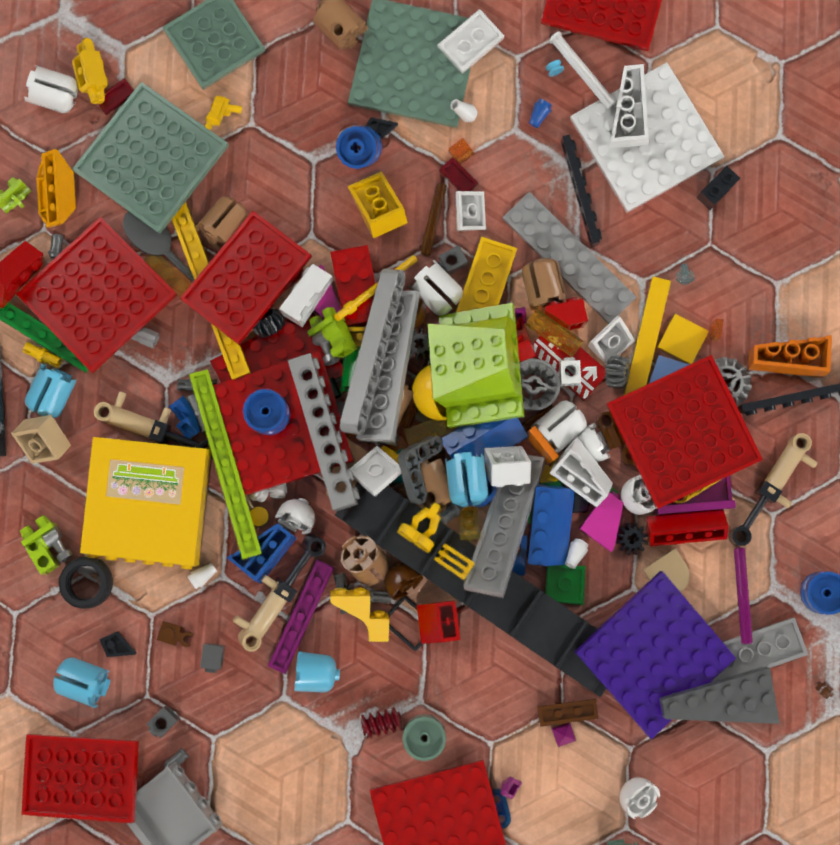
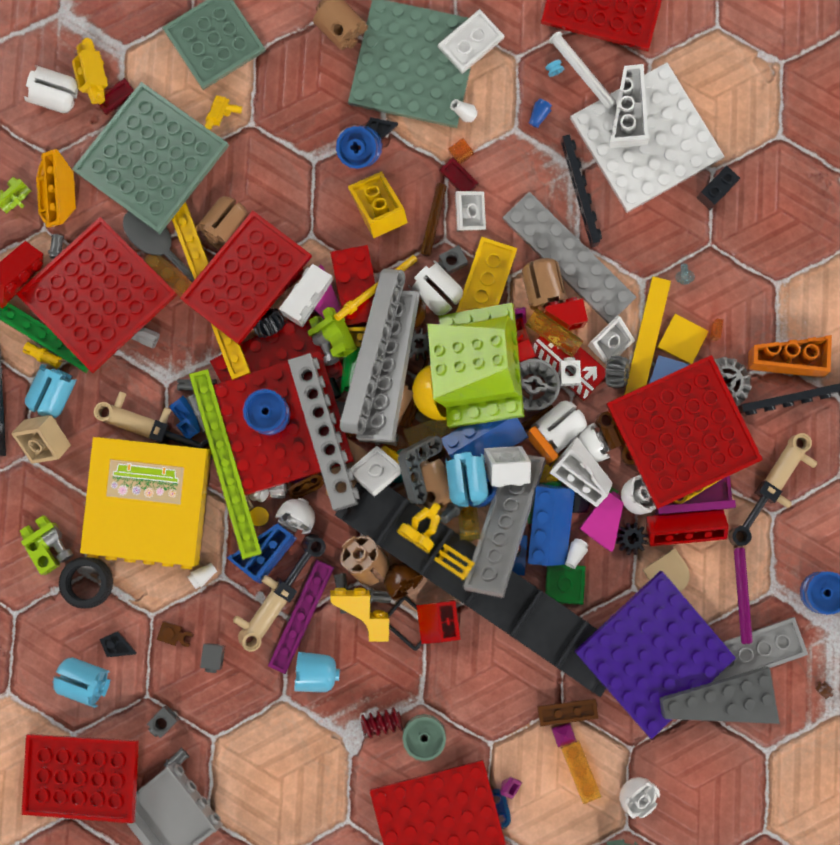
none -> reddish brown plate [287,472,324,499]
none -> clear yellow plate [560,740,602,805]

